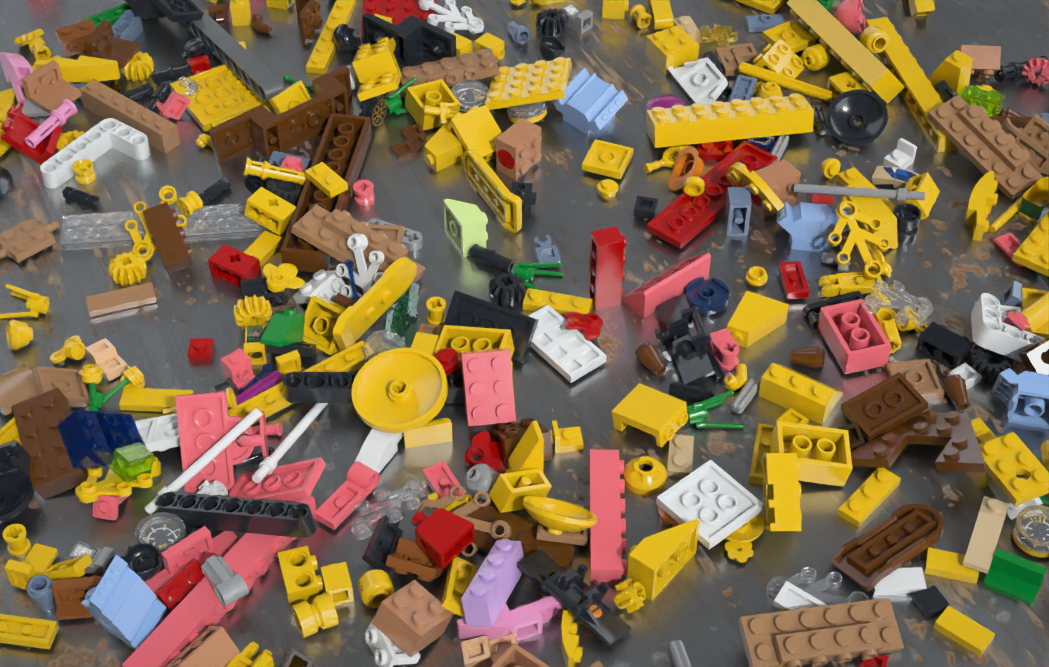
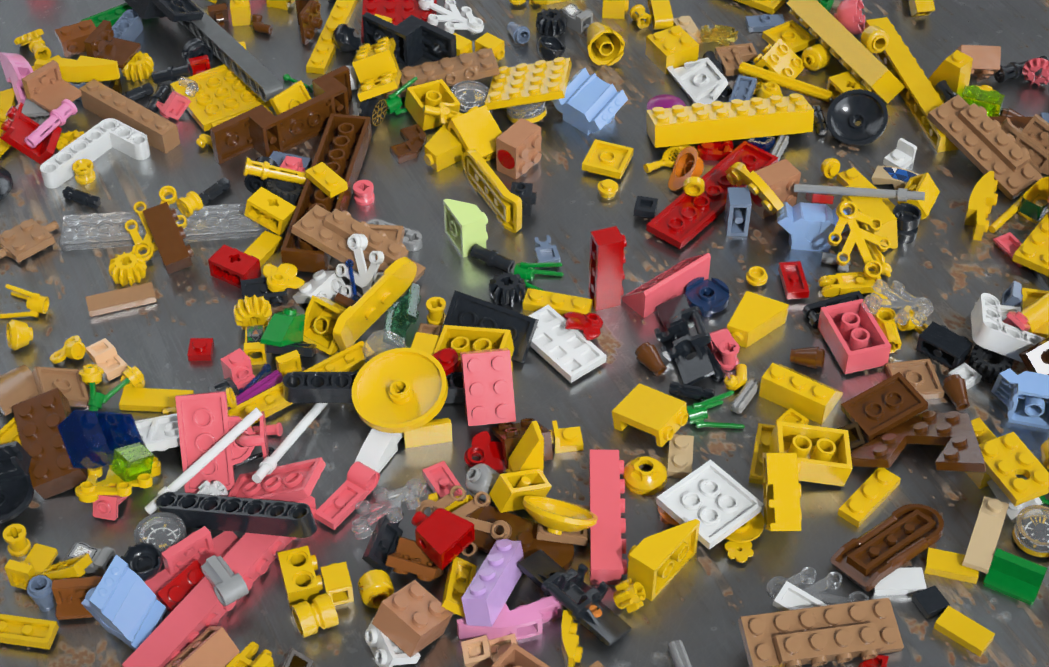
none -> yellow cone [587,22,625,66]

